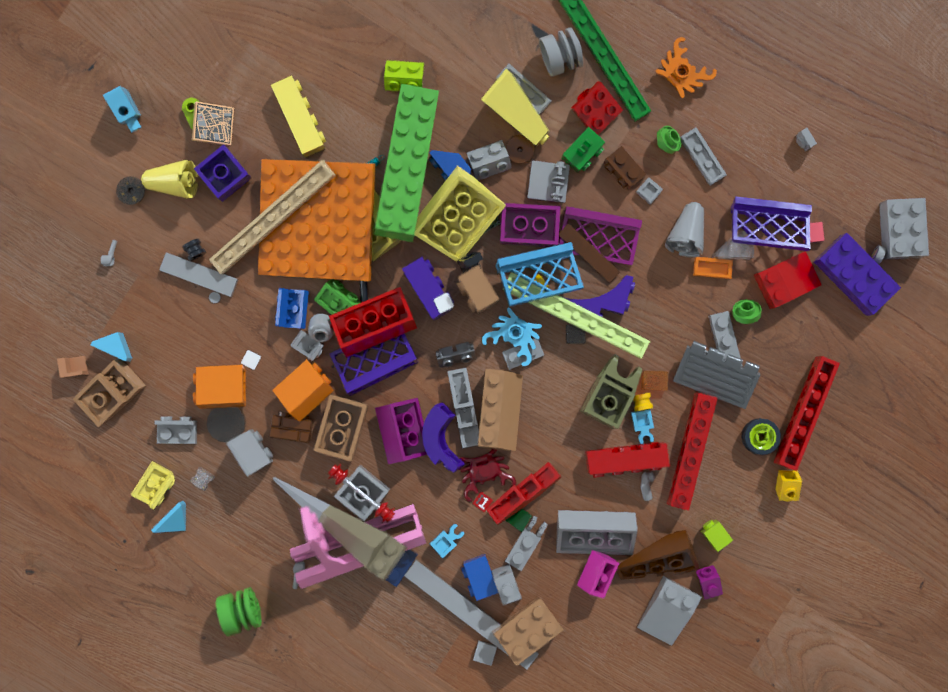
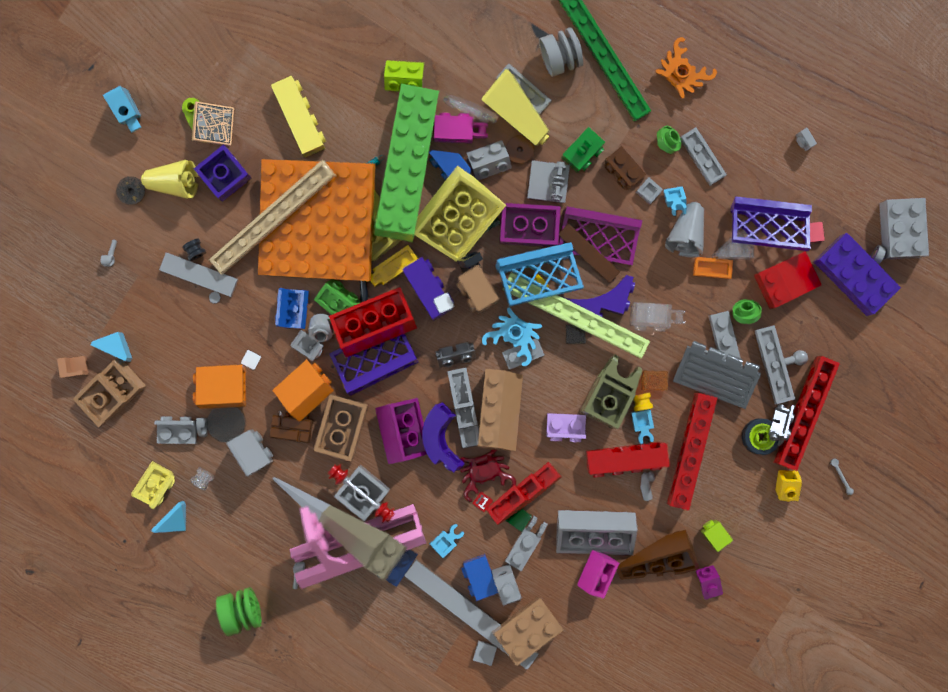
red plate [571,81,623,135] -> none
light grey slope [637,576,701,646] -> none
none -> light grey tile [196,418,208,437]
none -> yellow hinge [371,245,418,287]
none -> dark pink brick [434,113,488,143]
none -> clear tile [443,94,499,124]
none -> lavender bracket [546,413,586,442]
none -> clear brick [630,302,686,332]
none -> medium azure plate [664,187,687,216]
none -> light grey plate [755,325,808,404]
none -> hinge [768,405,795,446]
none -> light grey hinge [830,459,854,495]

